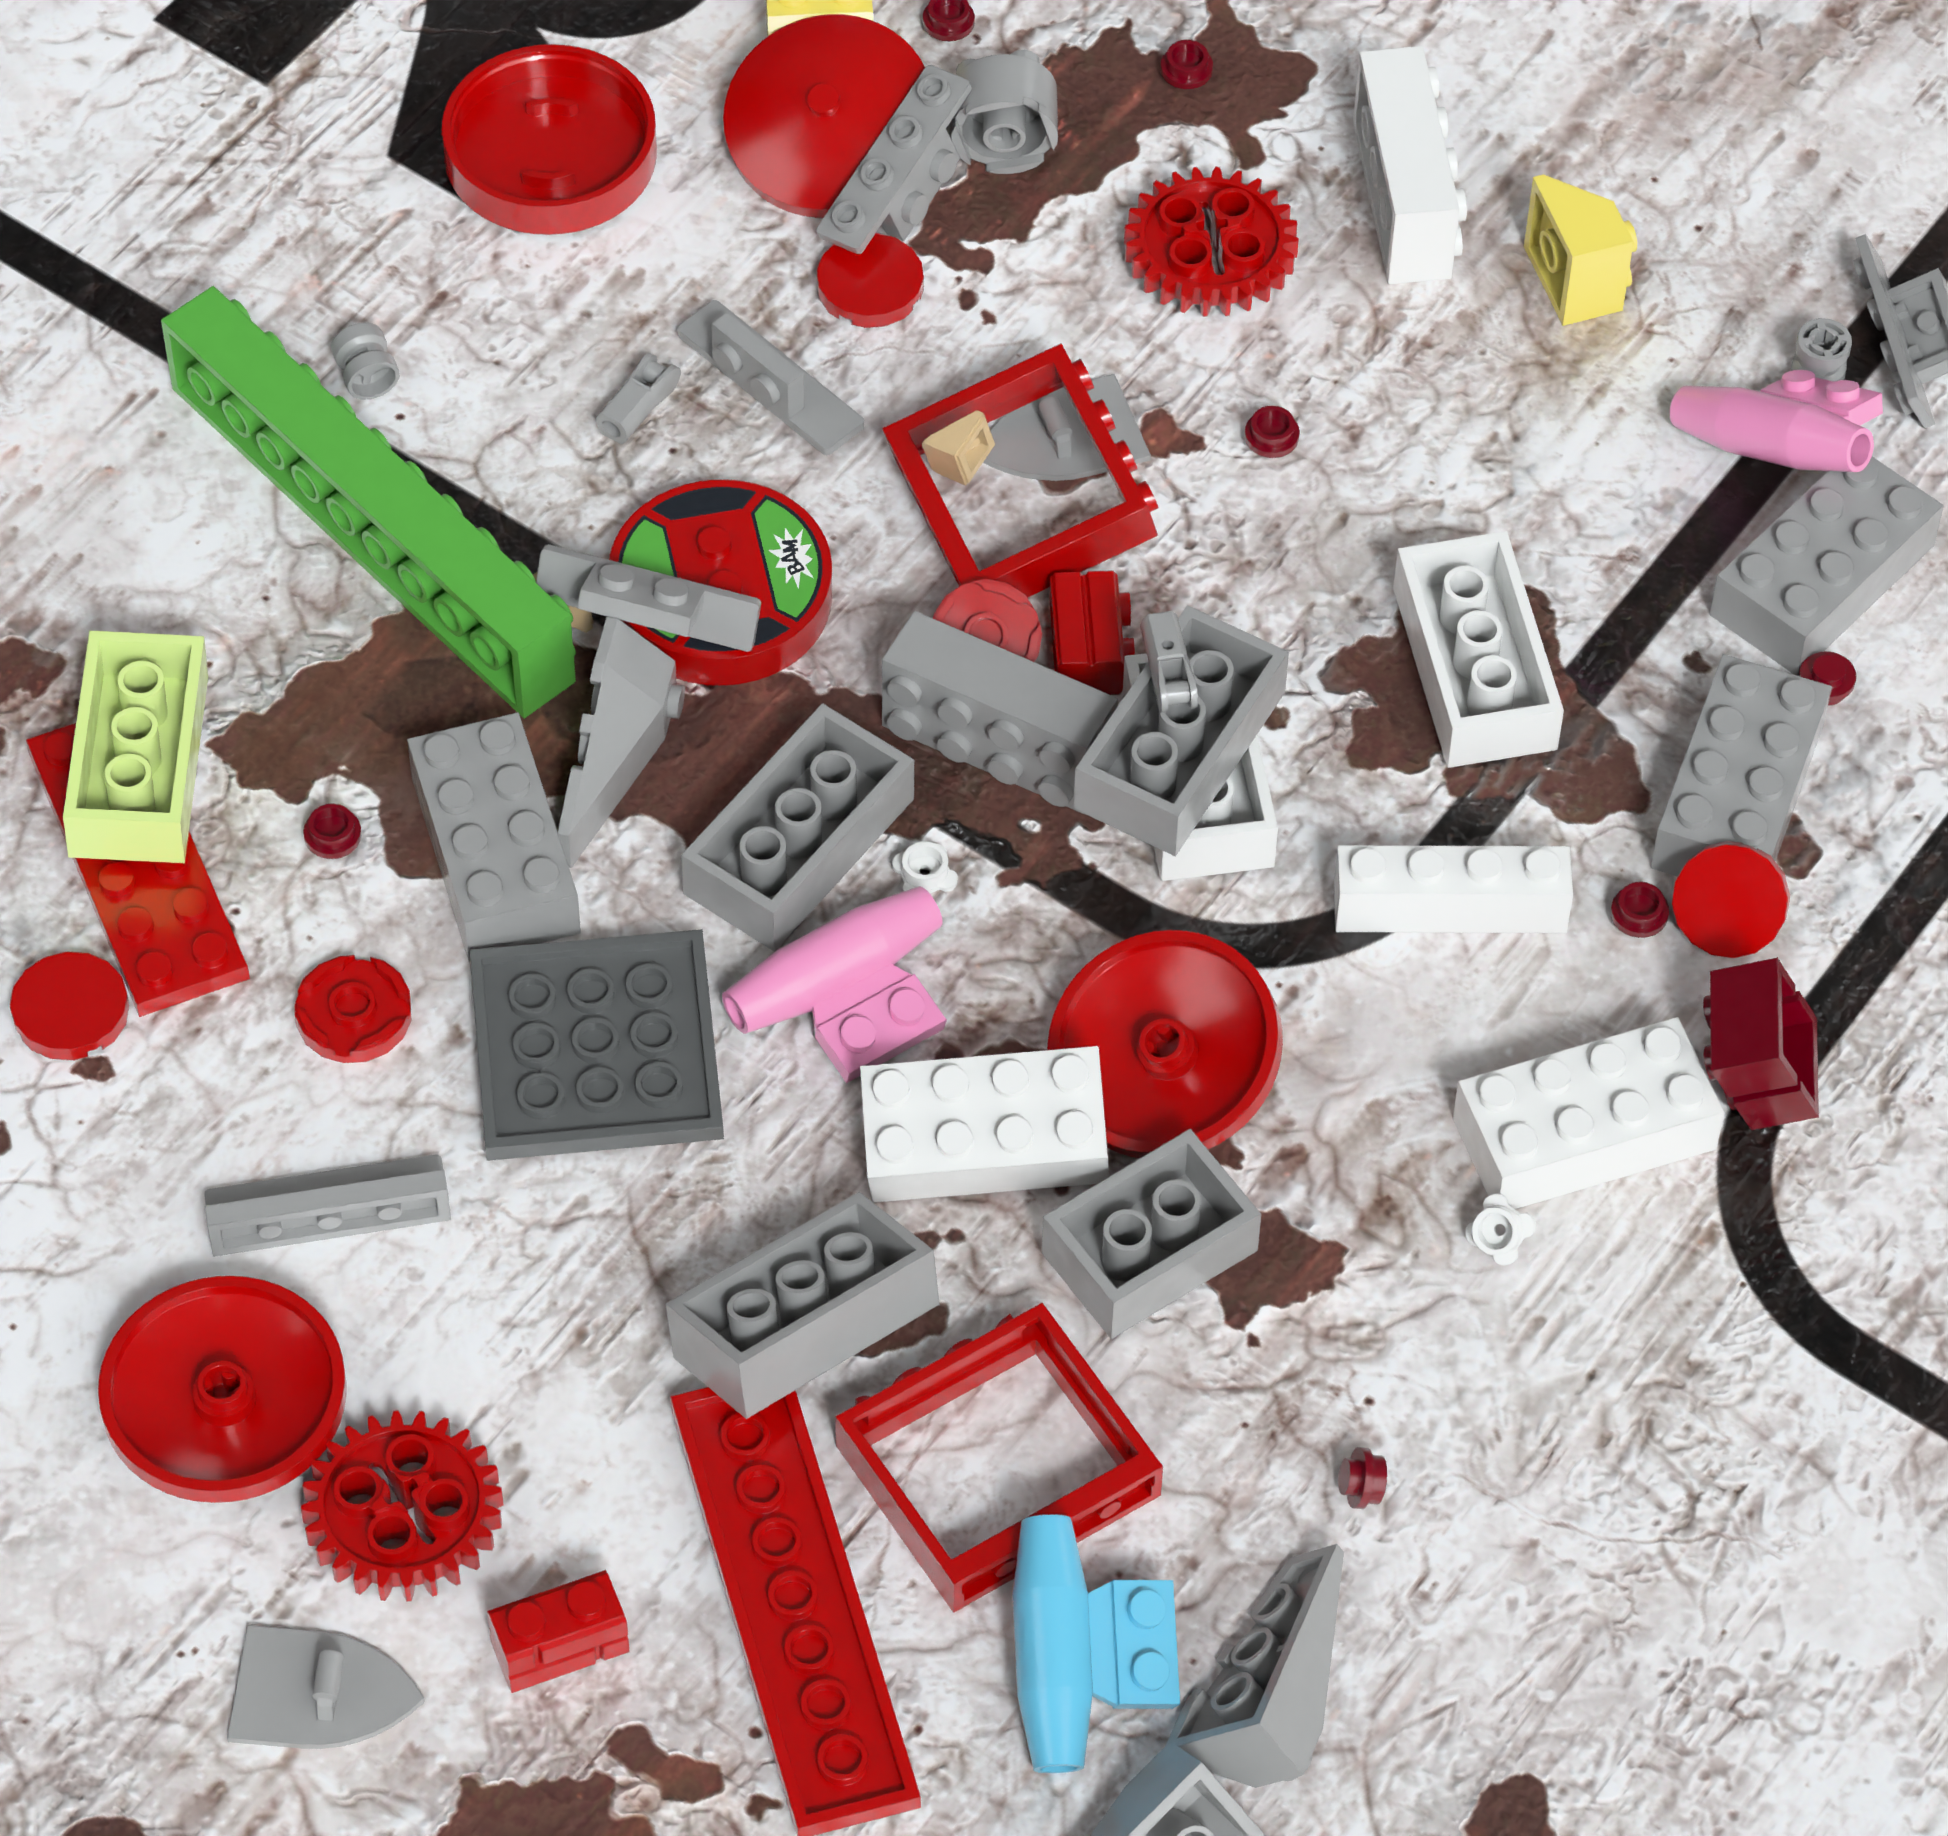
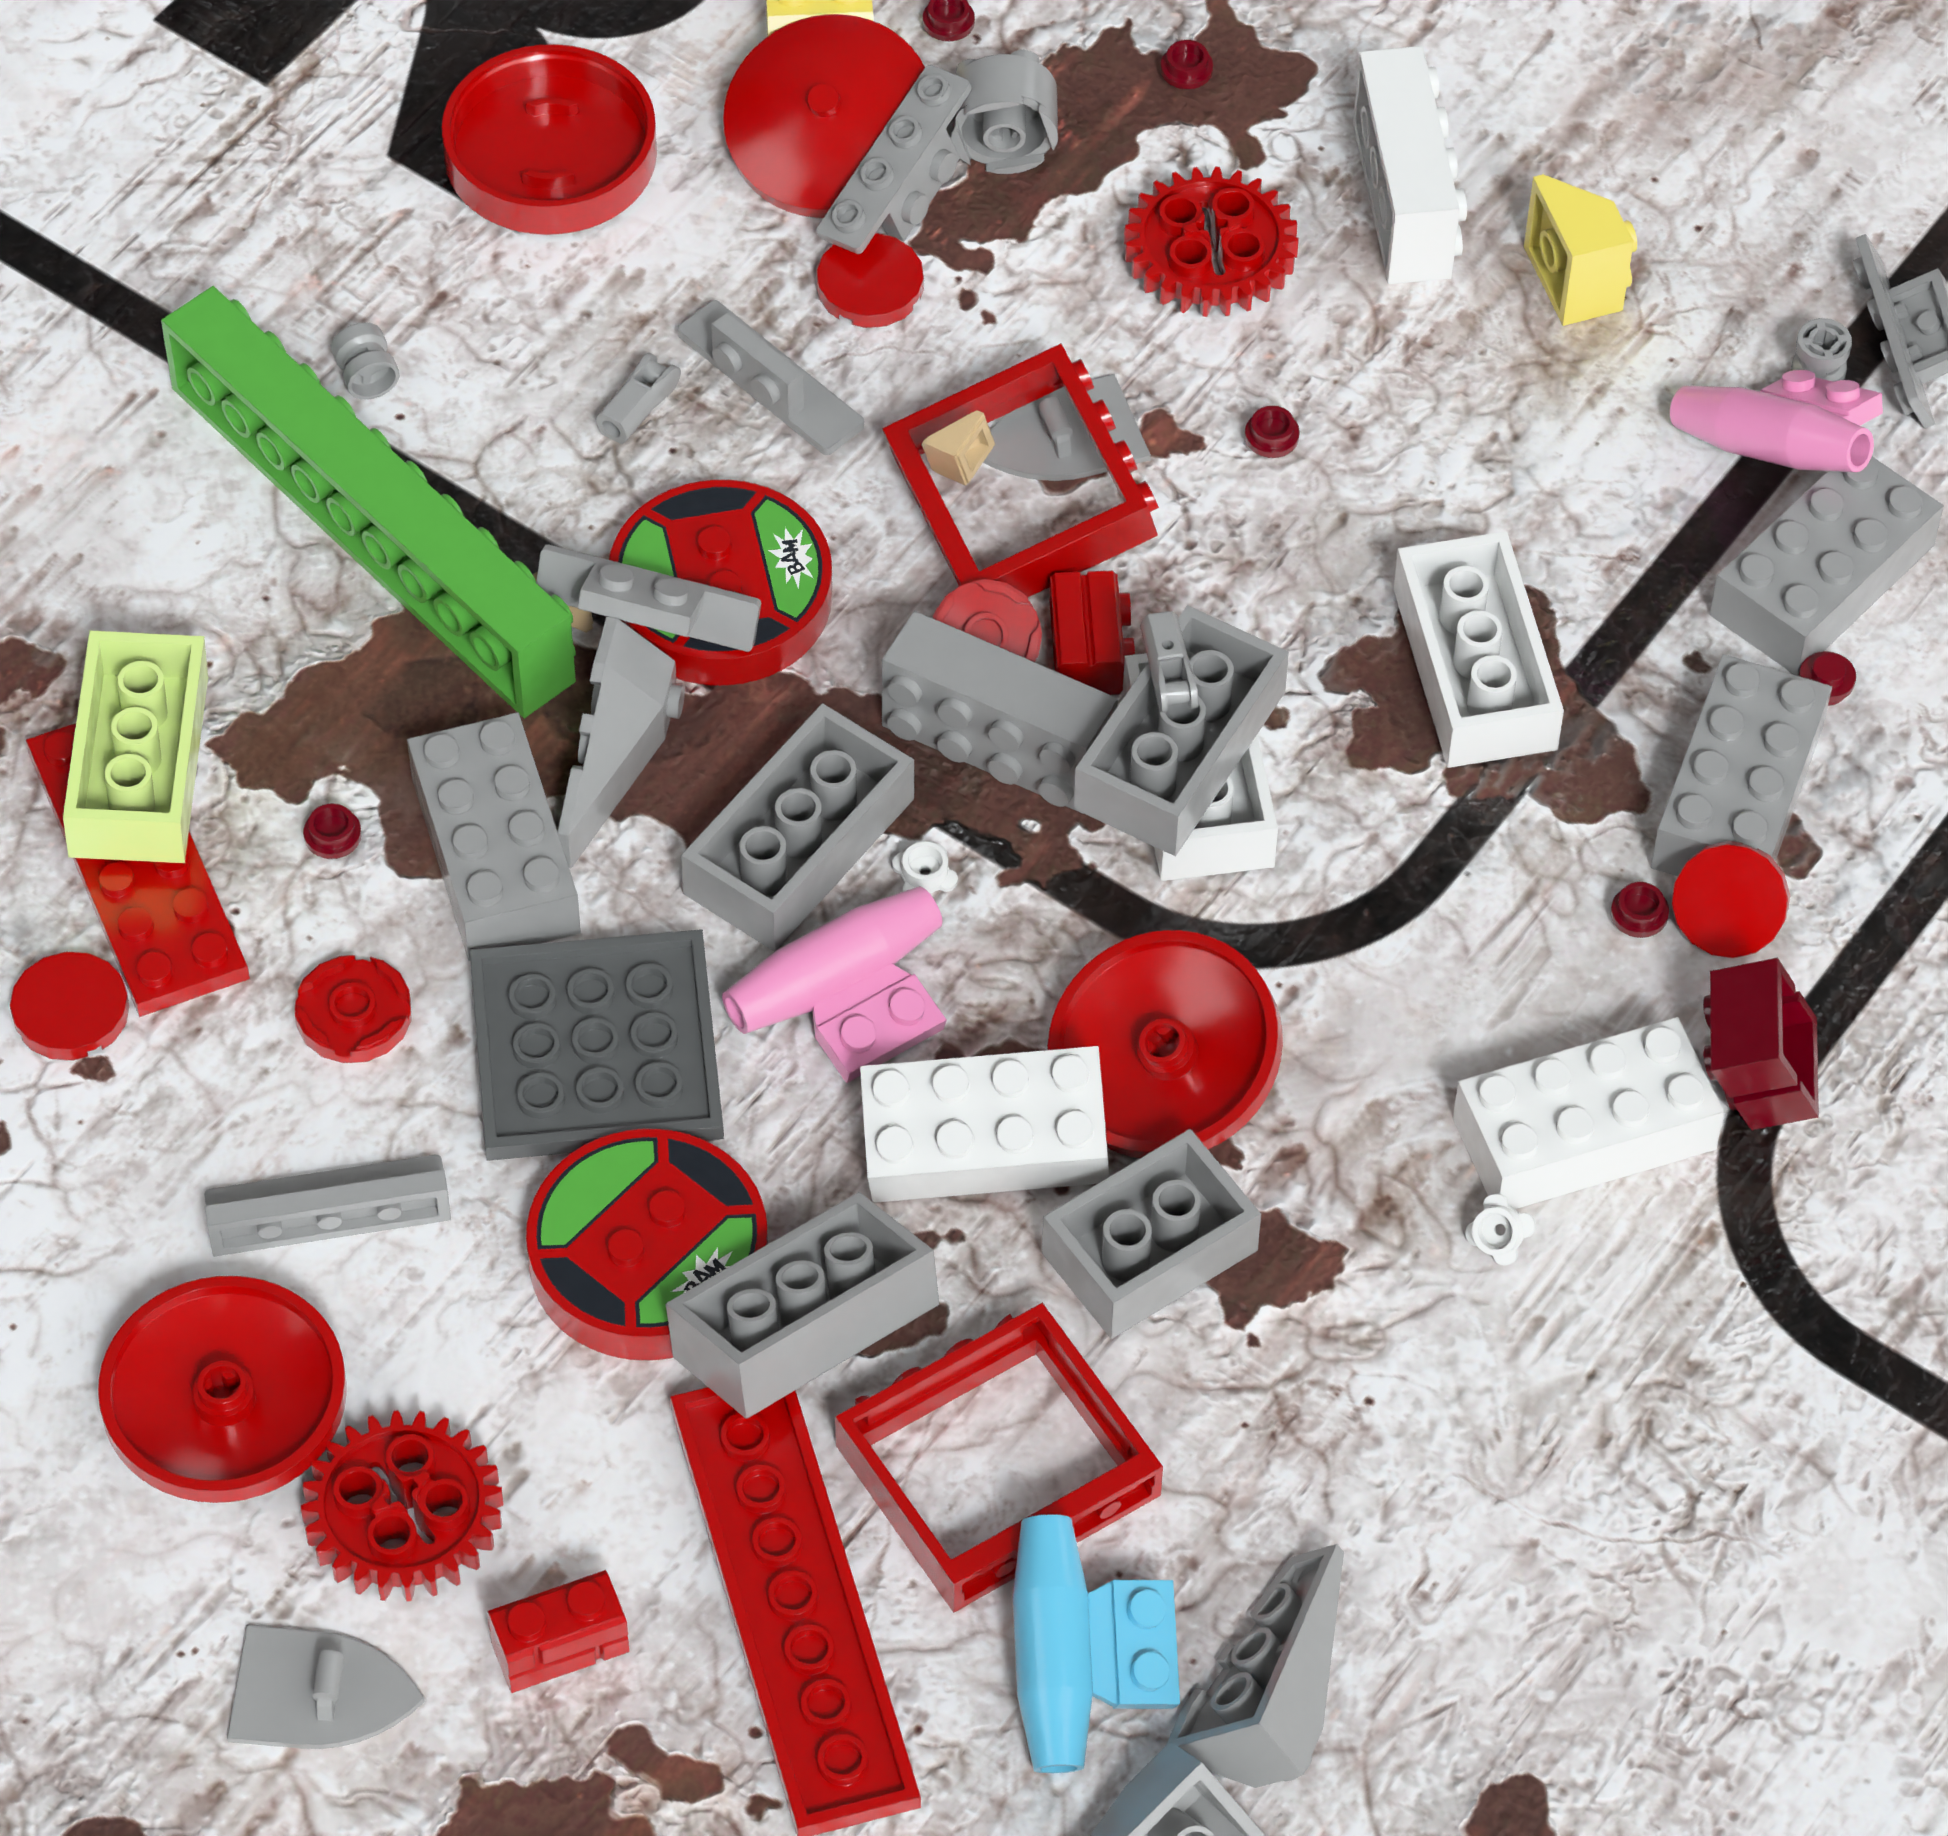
white brick [1334,845,1573,933] -> none
dark red plate [1338,1447,1387,1509] -> none
none -> brick [526,1129,768,1360]

